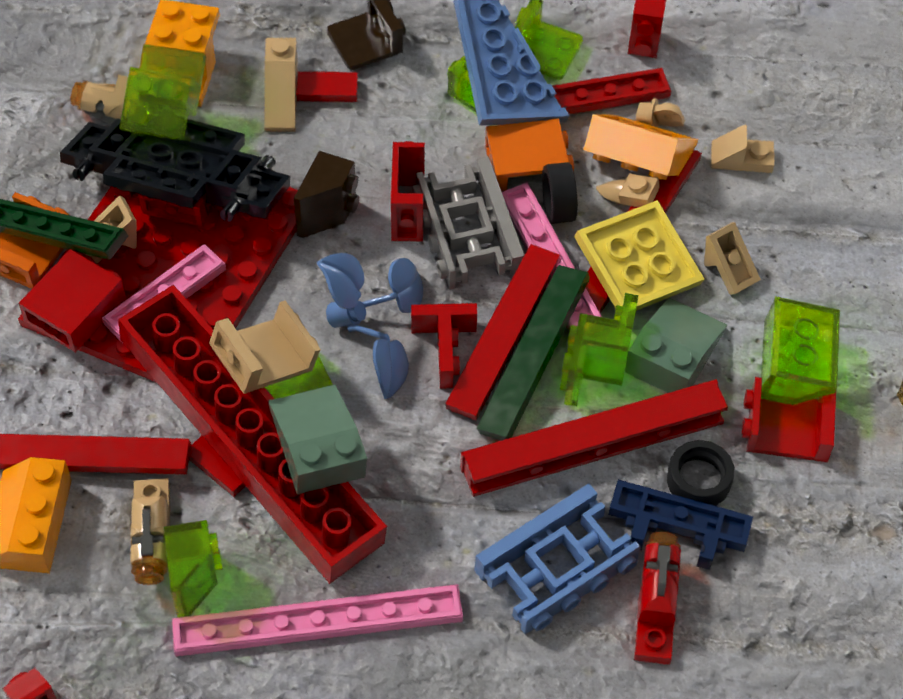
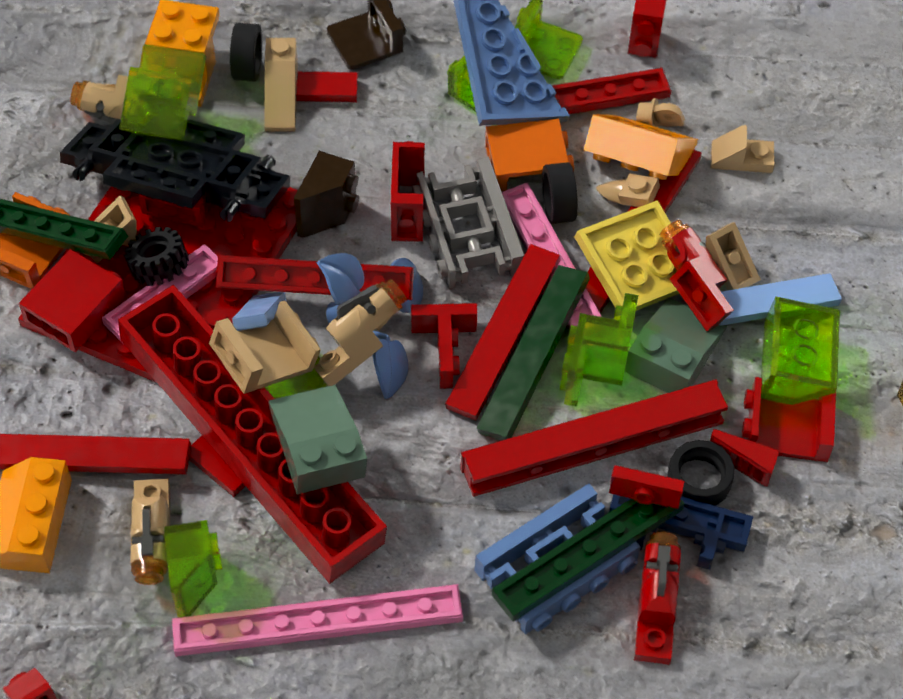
none -> black tyre [124,227,189,286]
none -> red tile [216,255,414,300]
none -> black tyre [230,23,262,81]
none -> light blue tile [232,292,287,331]
none -> tan plate [314,279,407,386]
none -> dark green plate [491,498,685,622]
none -> red plate [609,465,685,509]
none -> red plate [659,220,734,331]
none -> red slope [710,429,779,487]
none -> light blue tile [719,273,842,326]

